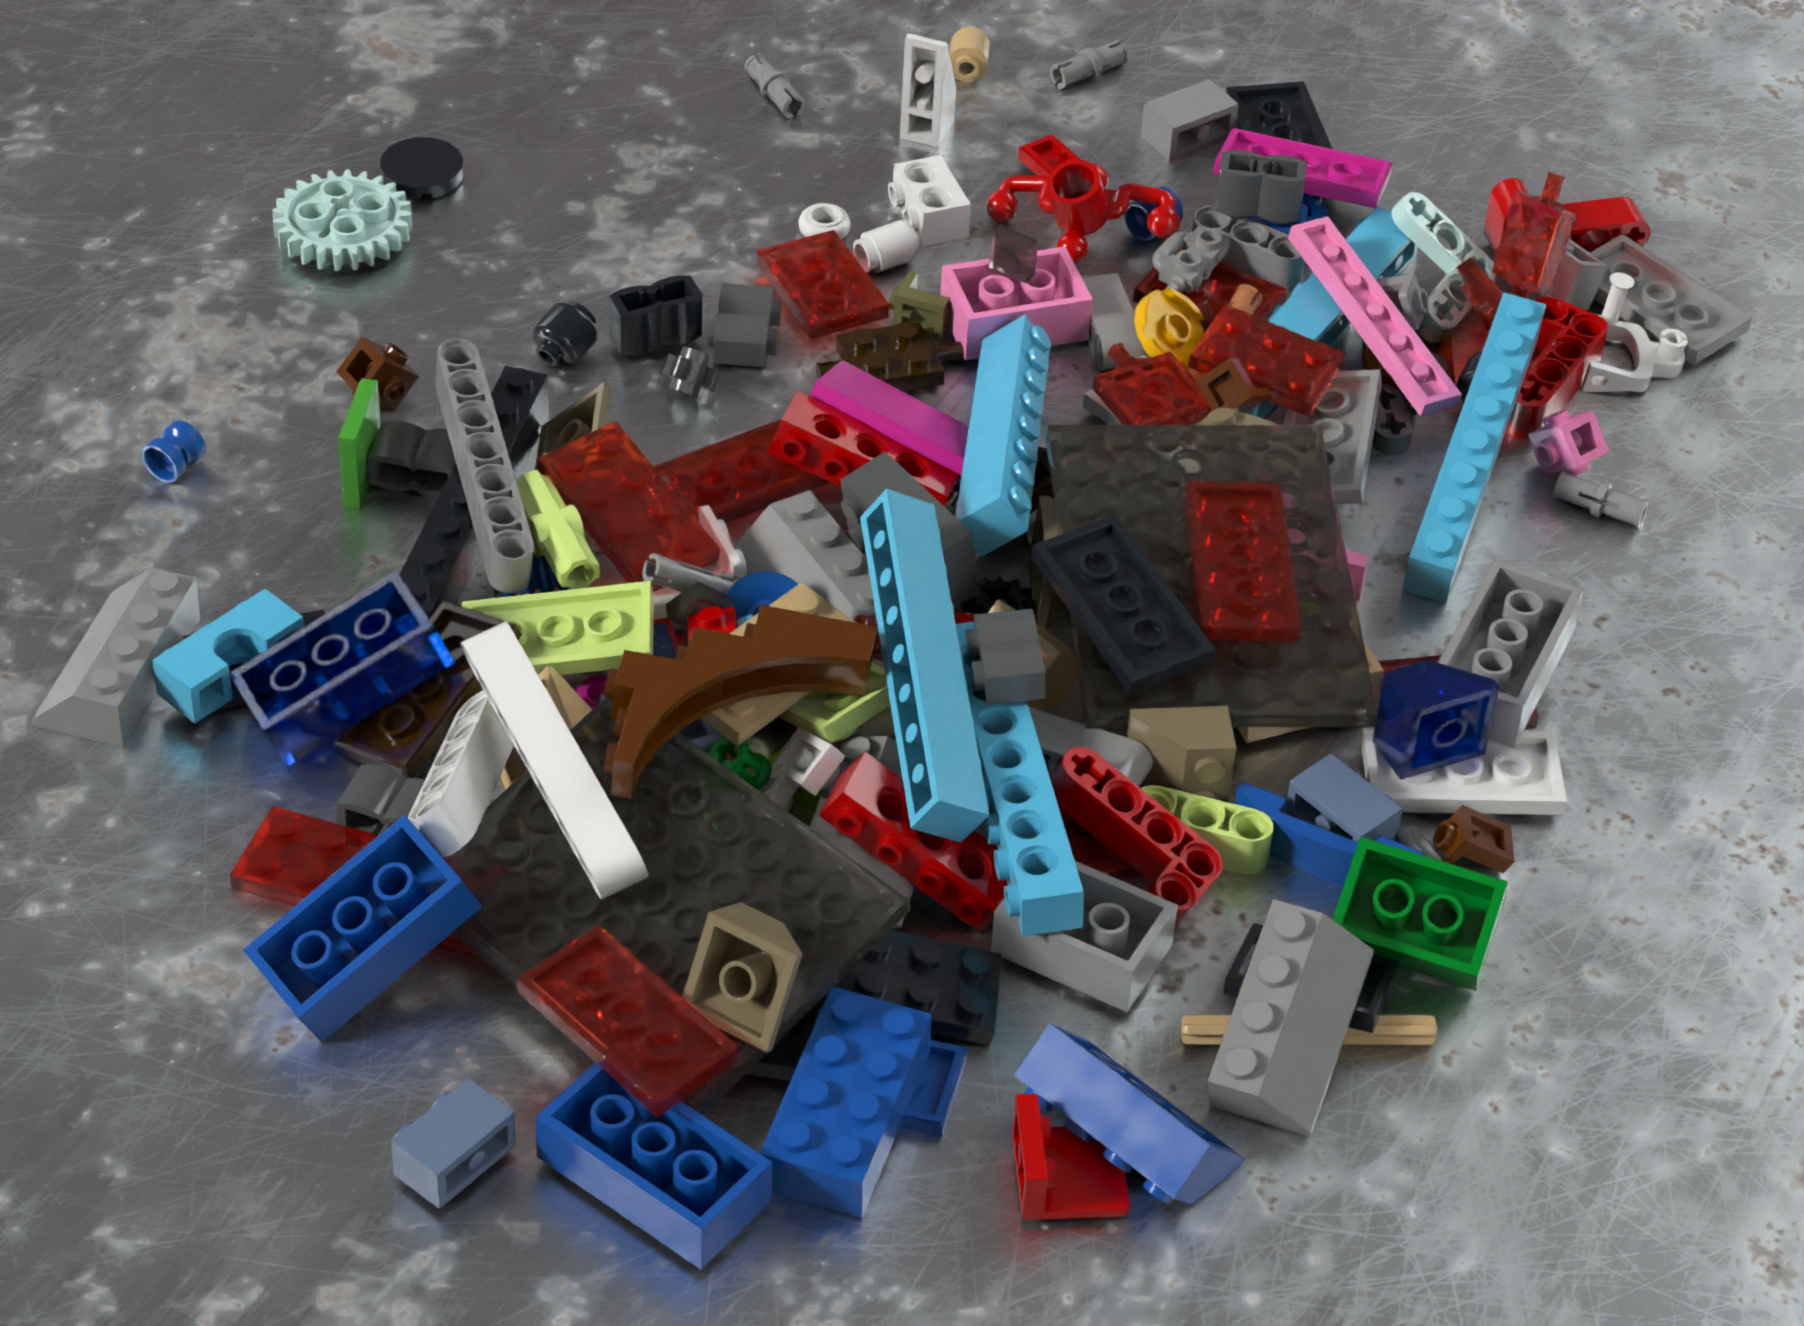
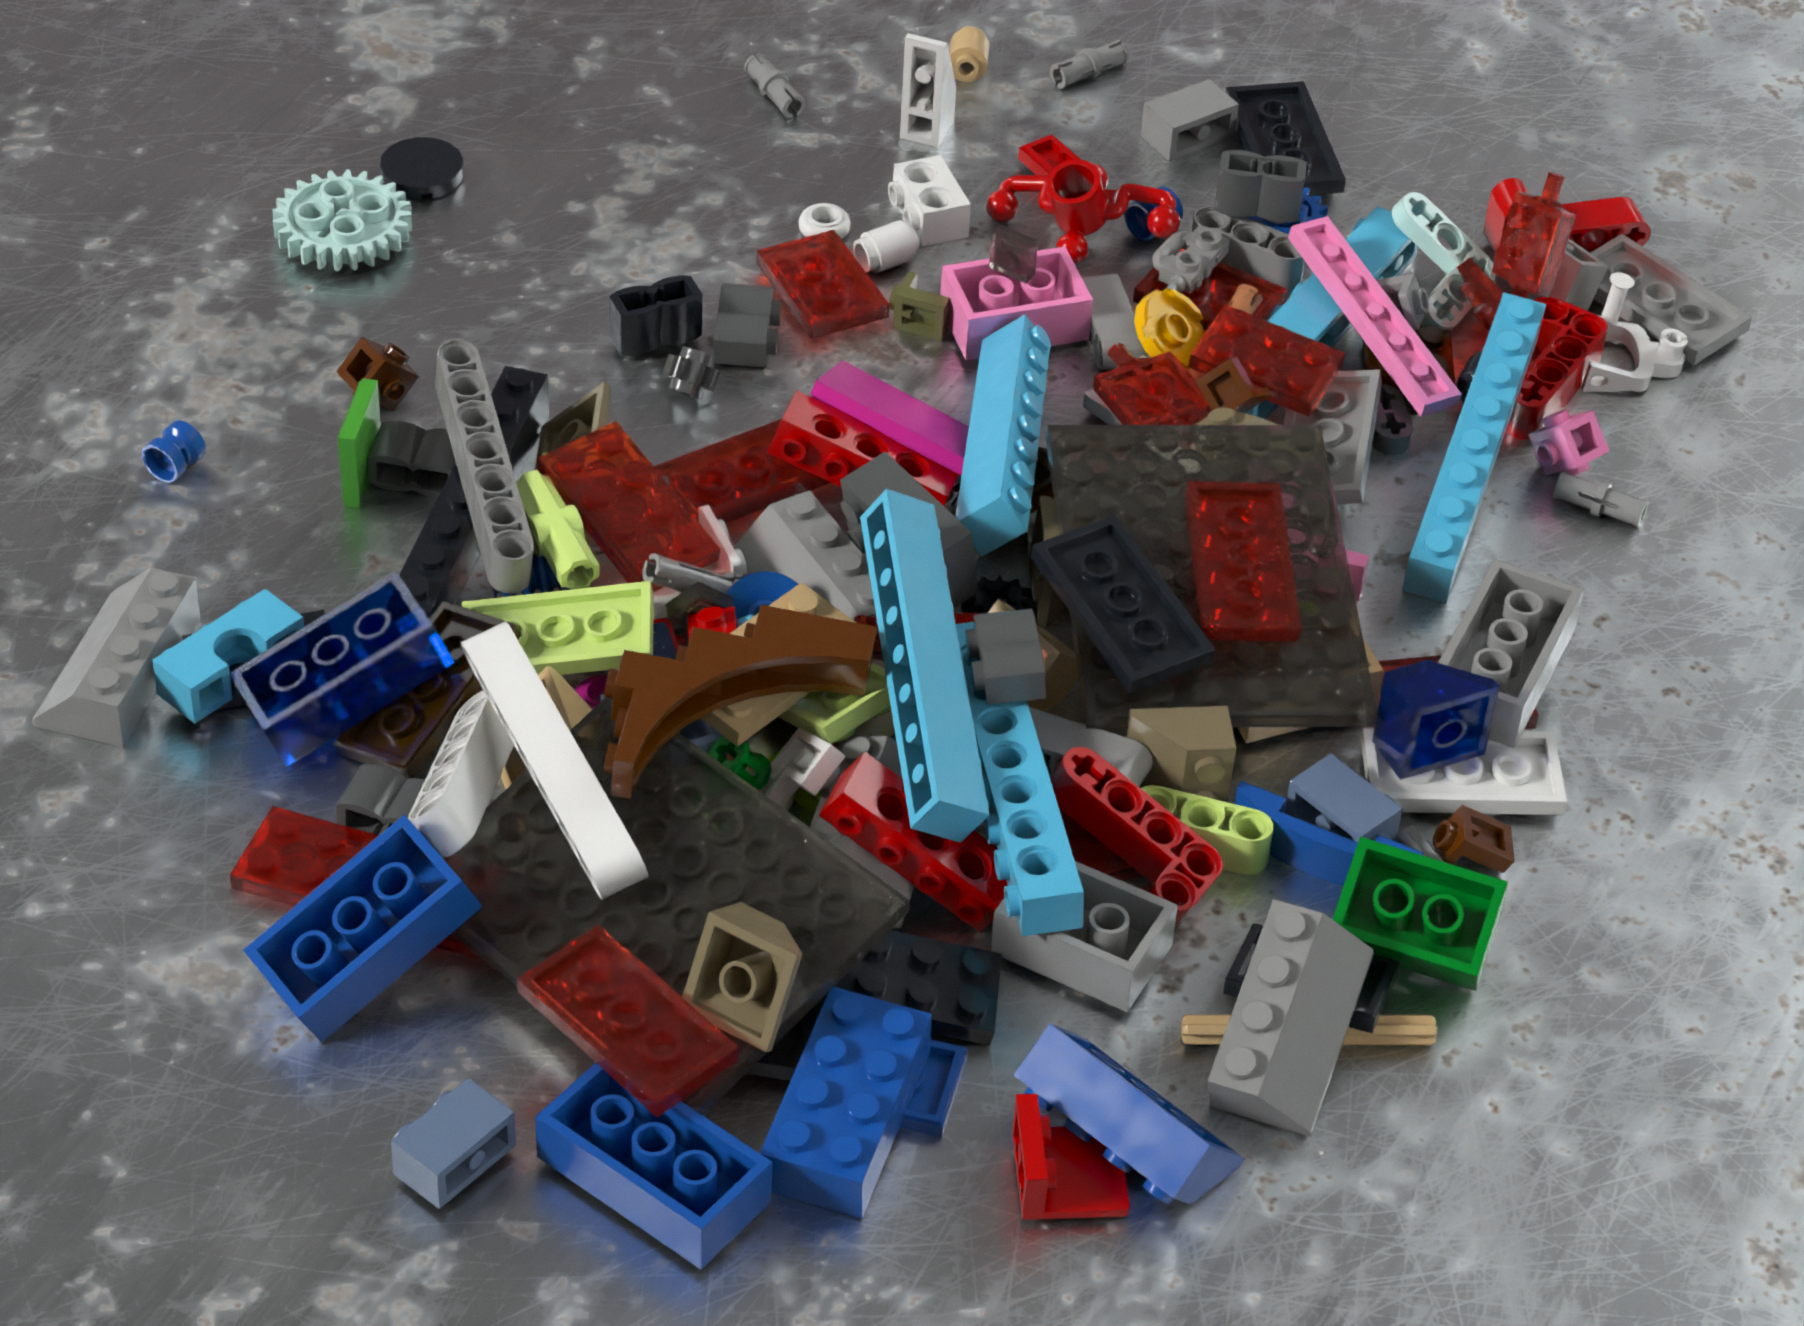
black head [532,302,598,367] -> none
dark brown plate [816,322,964,391] -> none
dark pink tile [1213,128,1393,209] -> none

